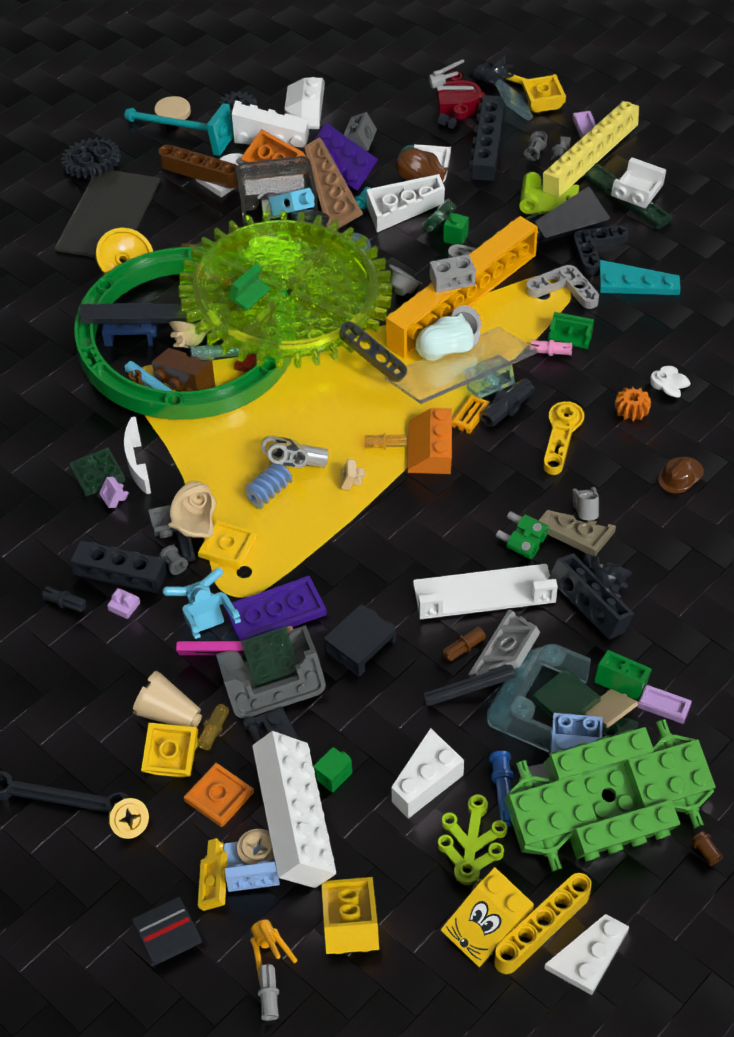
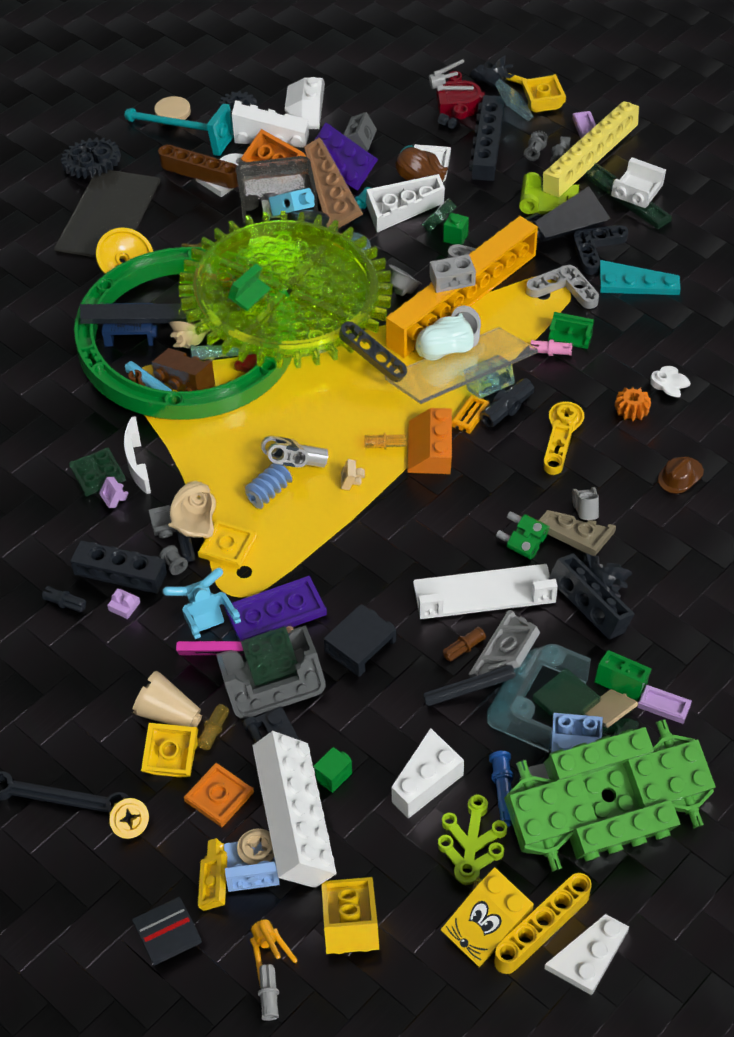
reddish brown pin [692,831,723,866] -> none

